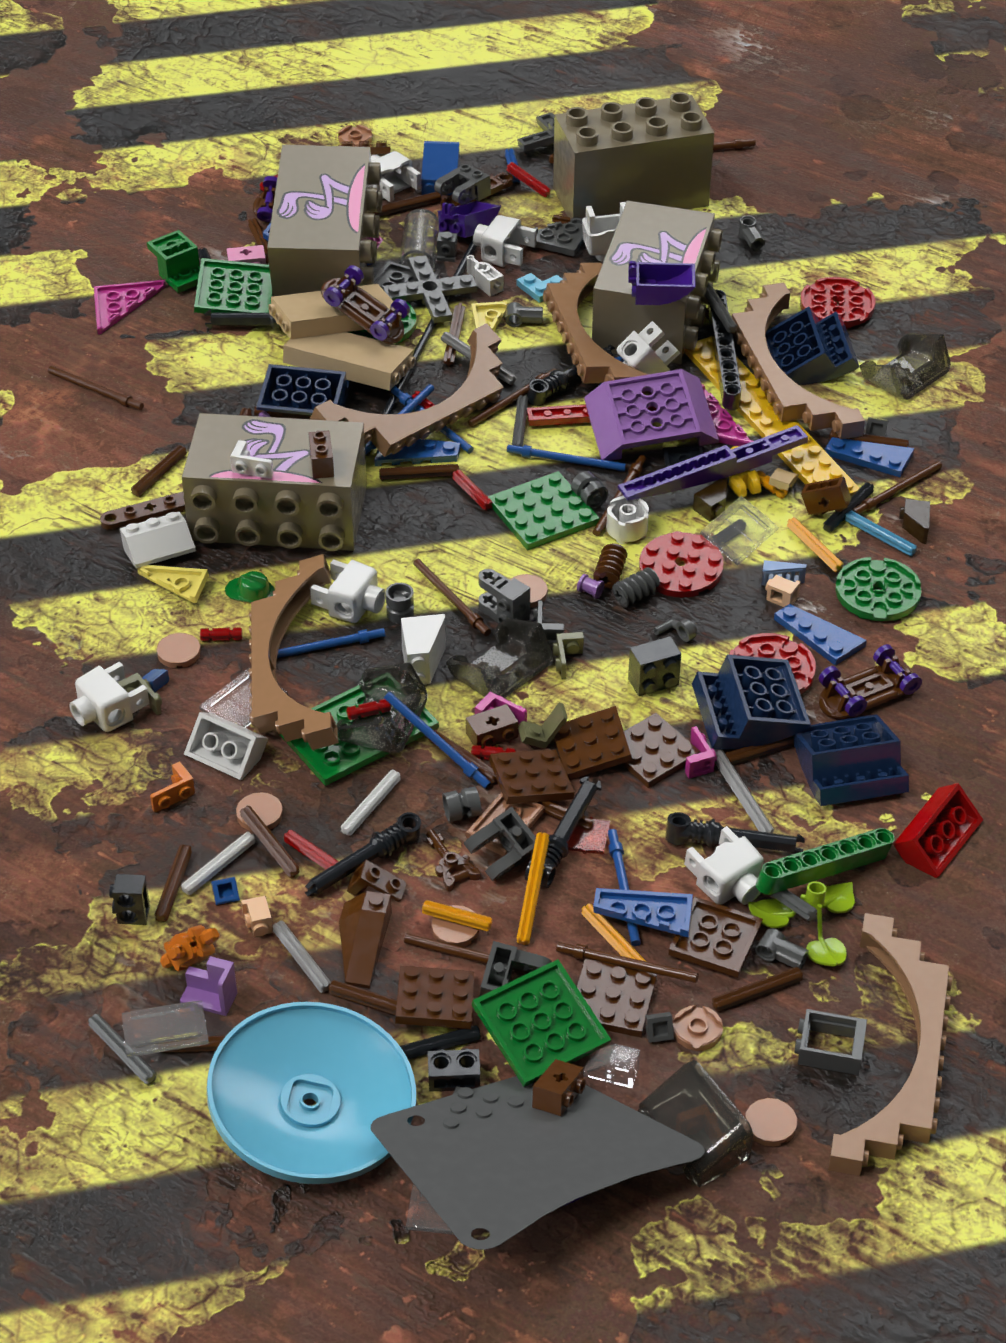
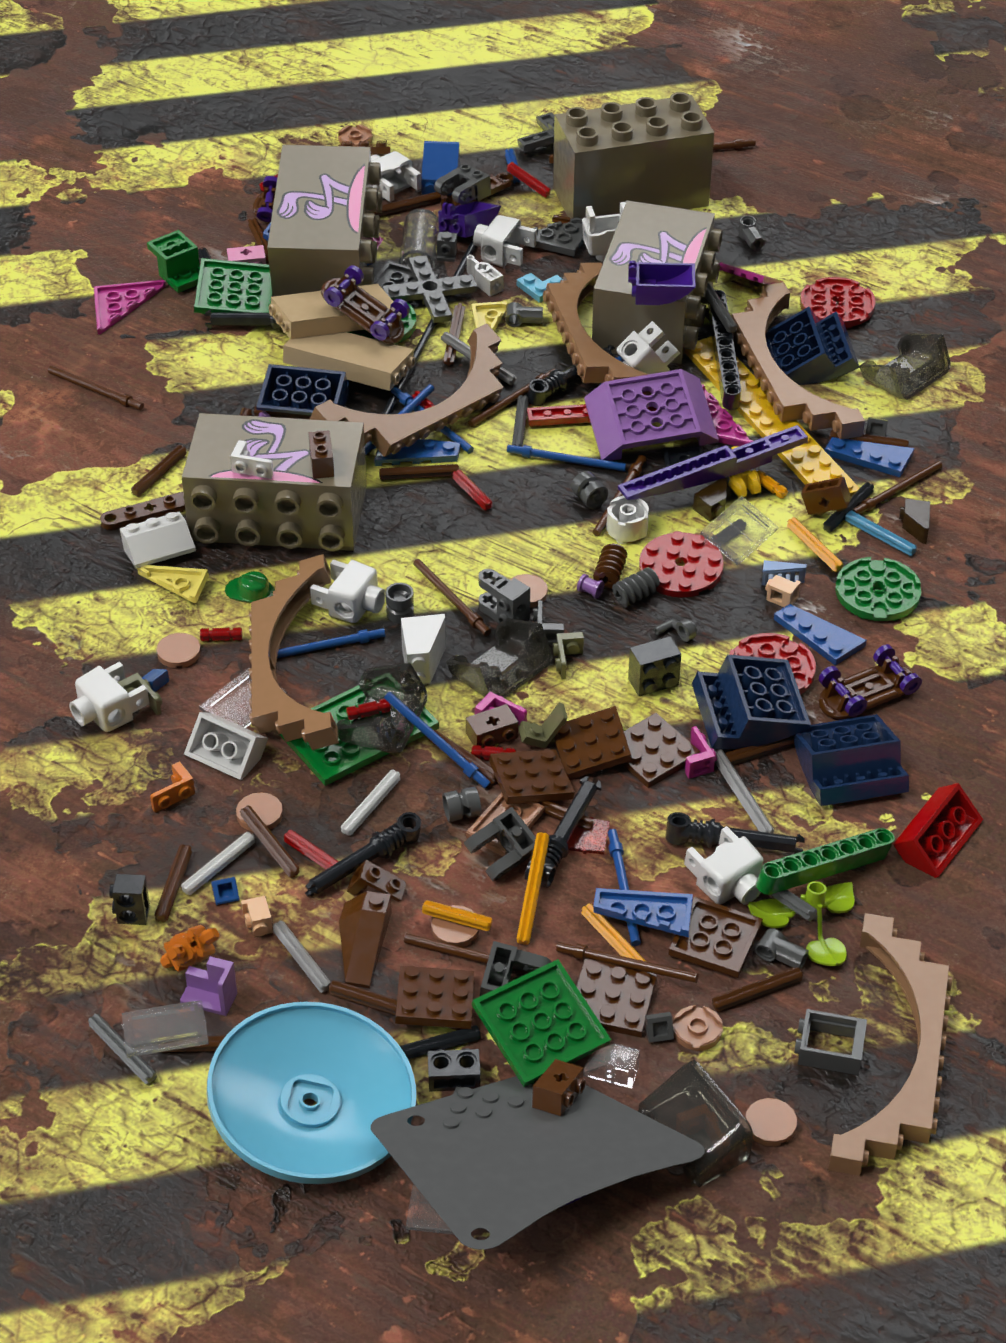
reddish brown piece [426,830,481,891] -> none
plate [488,471,600,551] -> none
tan slope [769,468,799,491] -> none
none -> dark pink tile [720,262,783,285]

